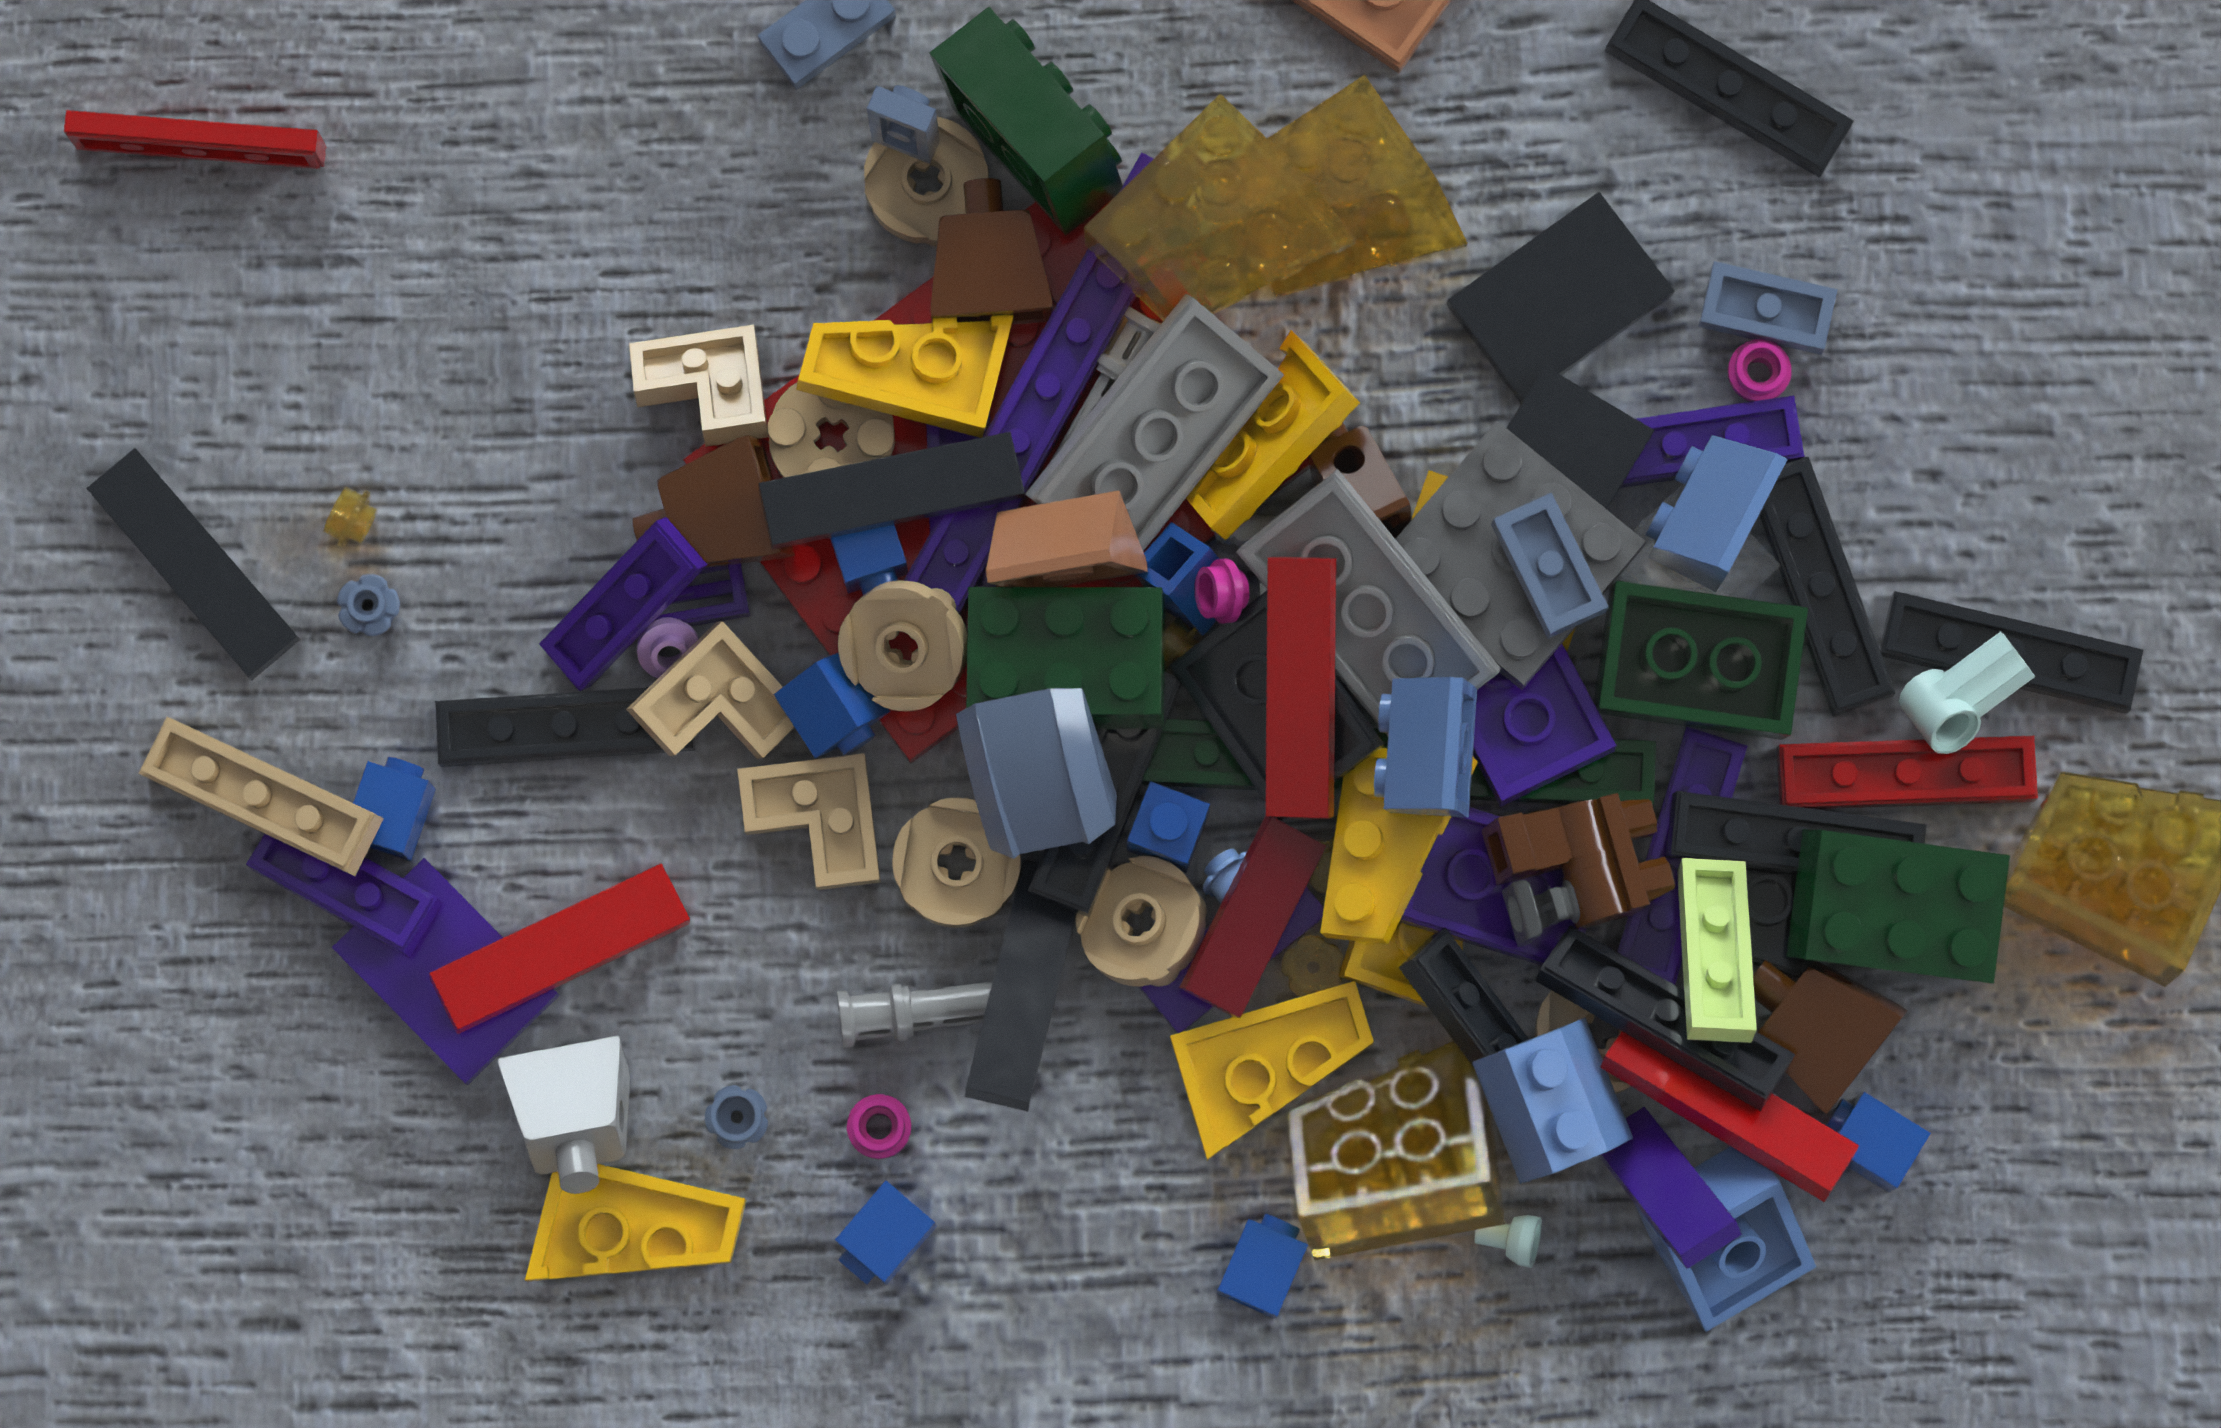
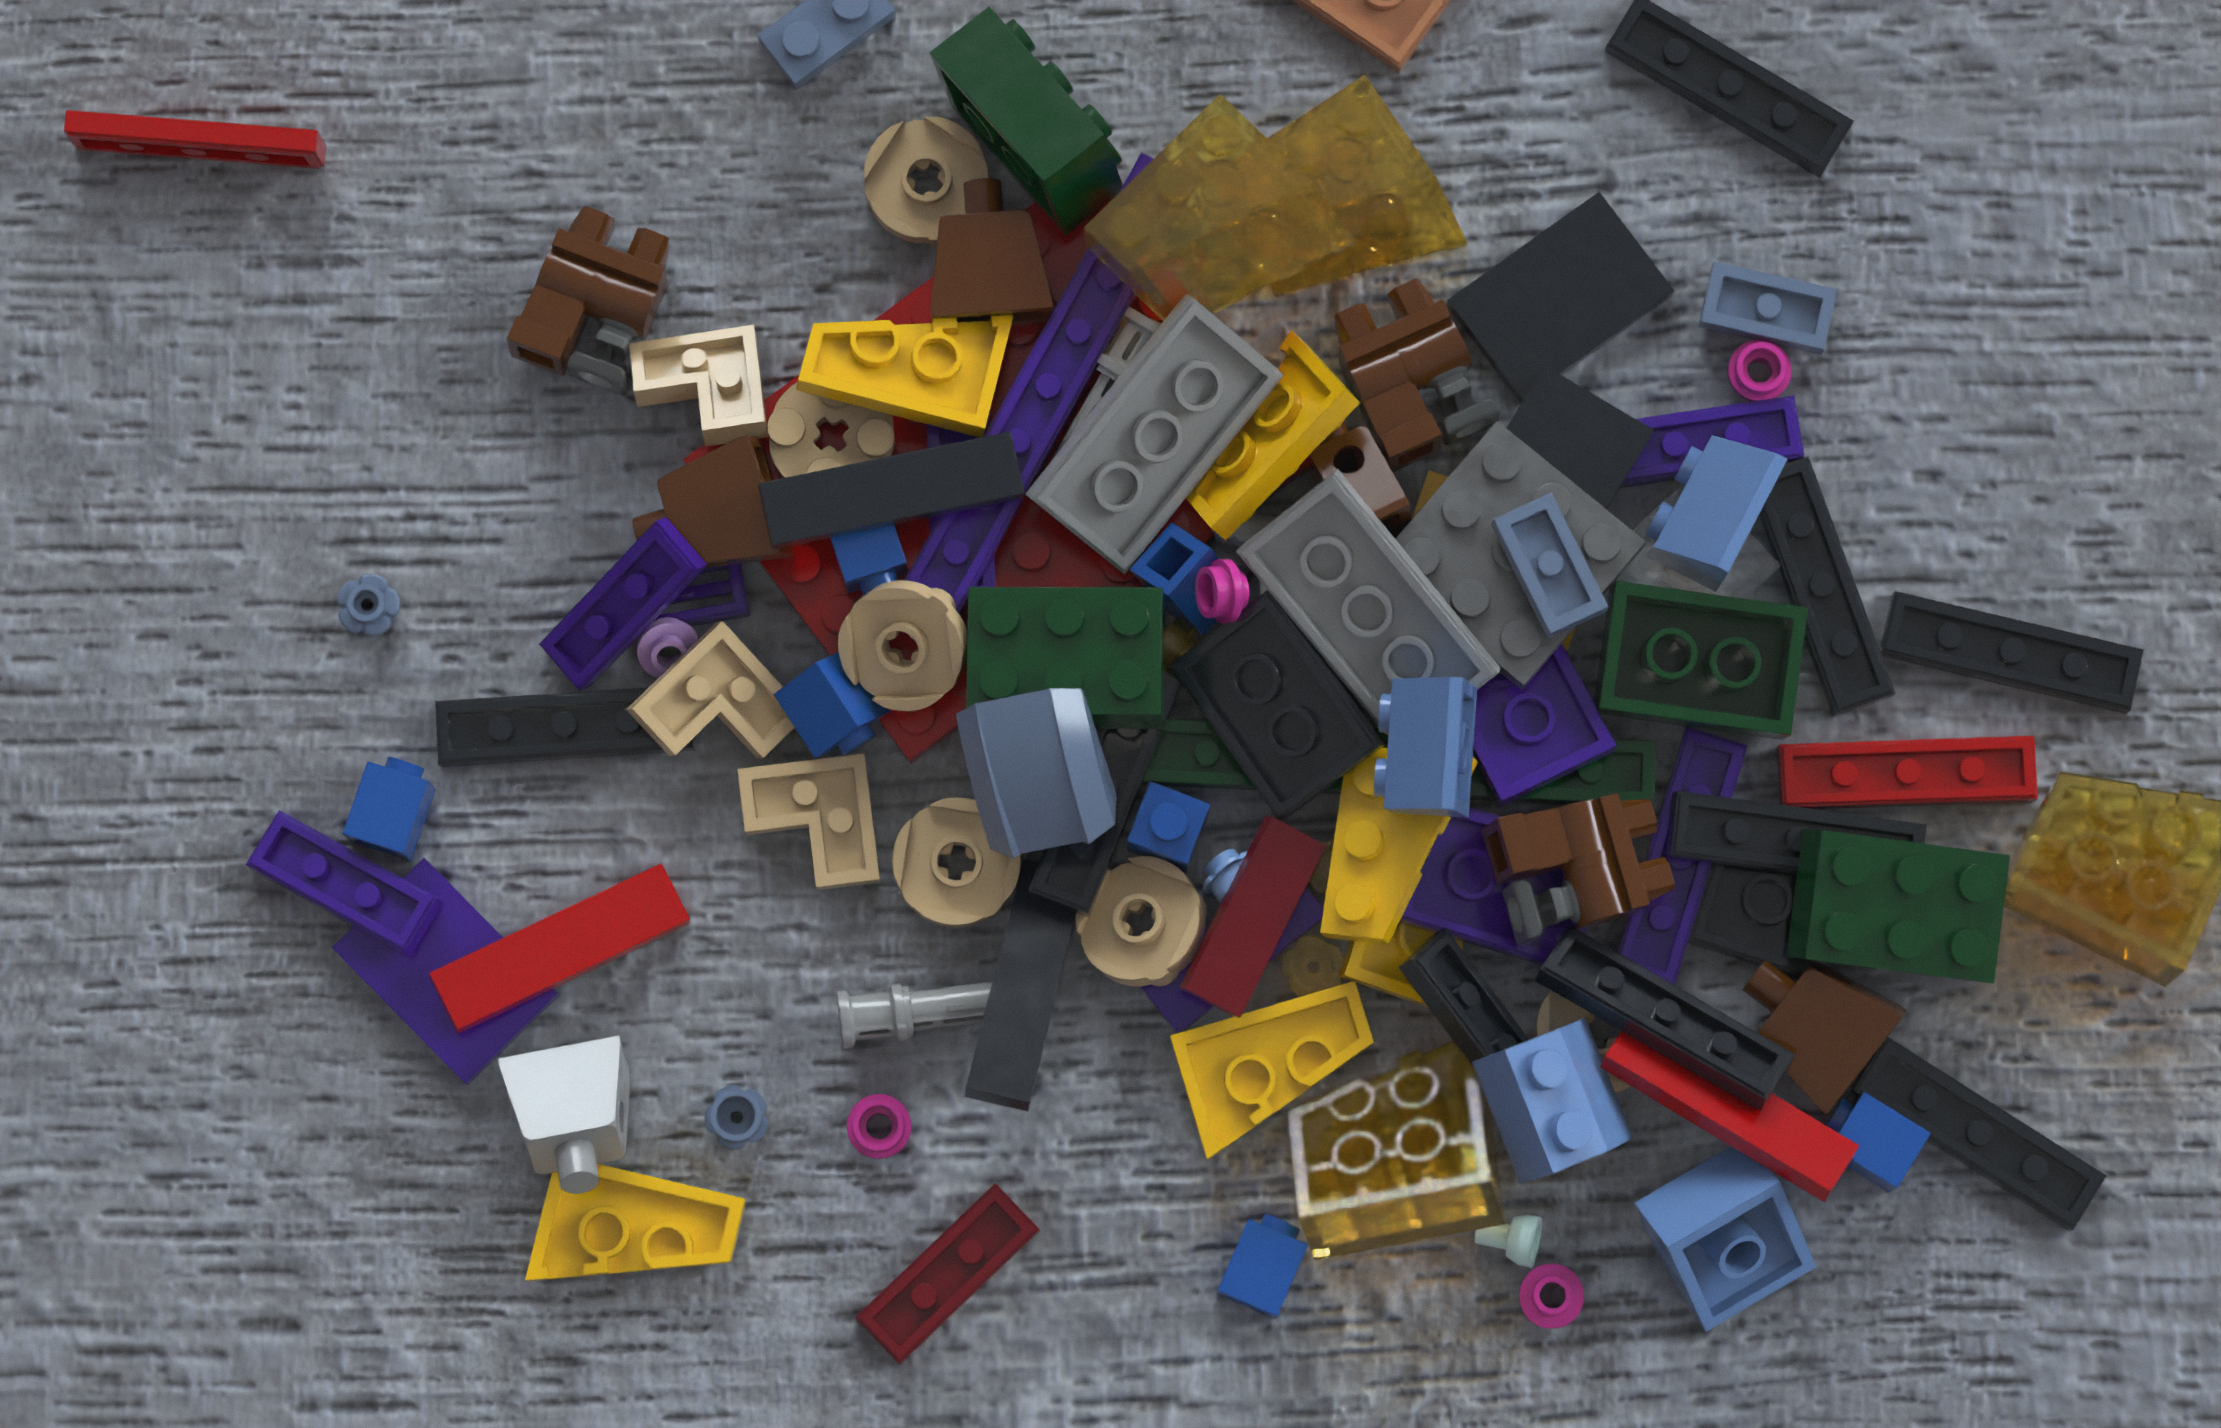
black tile [86,448,301,680] -> none
tan tile [138,717,384,876] -> none
clear yellow plate [323,487,378,547] -> none
blue brick [835,1180,937,1285] -> none
sand blue plate [867,85,940,164] -> none
nougat slope [986,490,1148,587] -> none
red tile [1266,557,1336,818] -> none
dark purple tile [1598,1106,1742,1269] -> none
yellowish green plate [1677,858,1757,1043] -> none
light aqua piece [1899,631,2035,754] -> none
none -> reddish brown hips [506,206,670,396]
none -> dark red tile [855,1183,1040,1365]
none -> reddish brown hips [1334,279,1500,472]
none -> dark pink plate [1519,1264,1584,1329]
none -> black tile [1850,1037,2107,1232]

